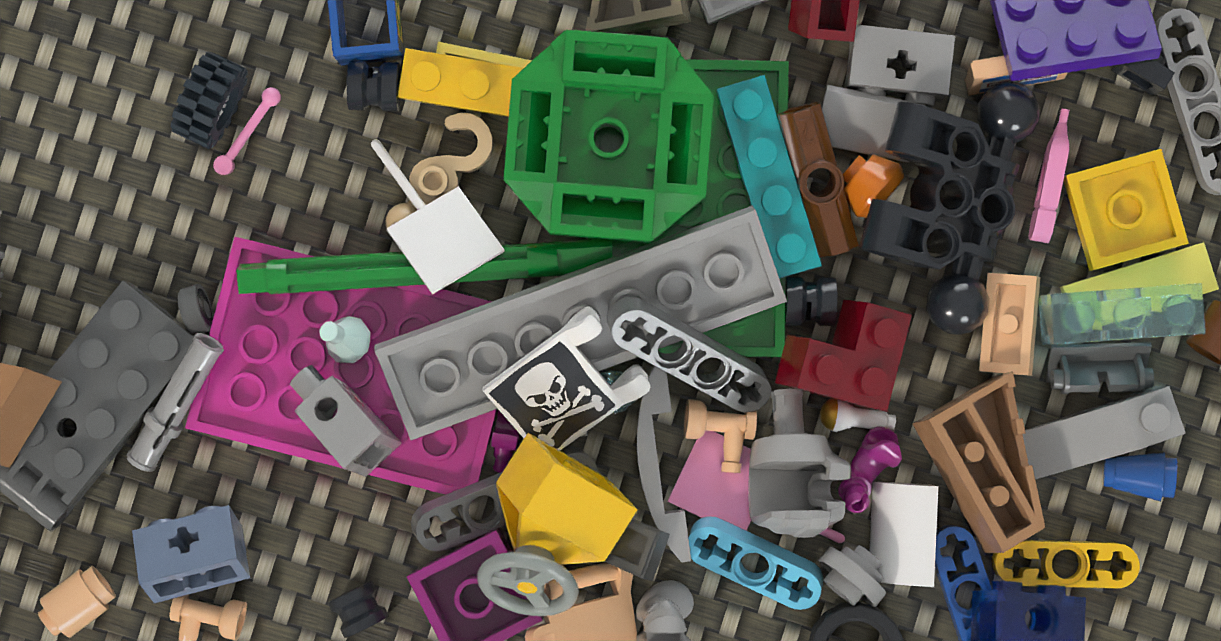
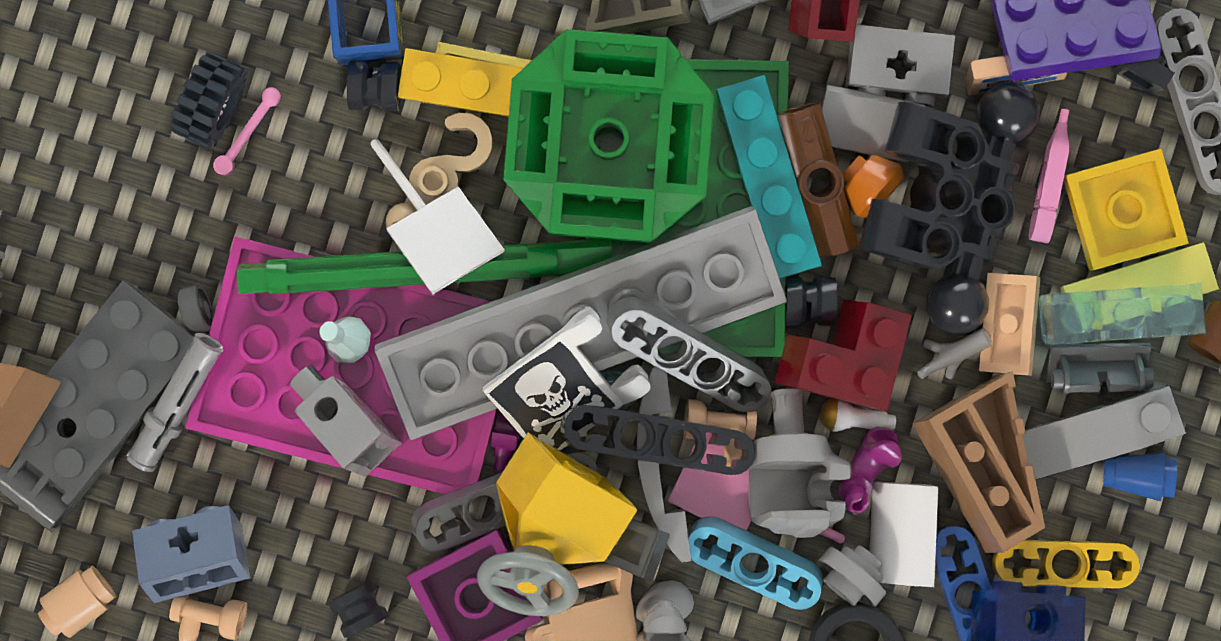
none -> black beam [560,405,755,475]
none -> light grey bar [917,328,993,379]

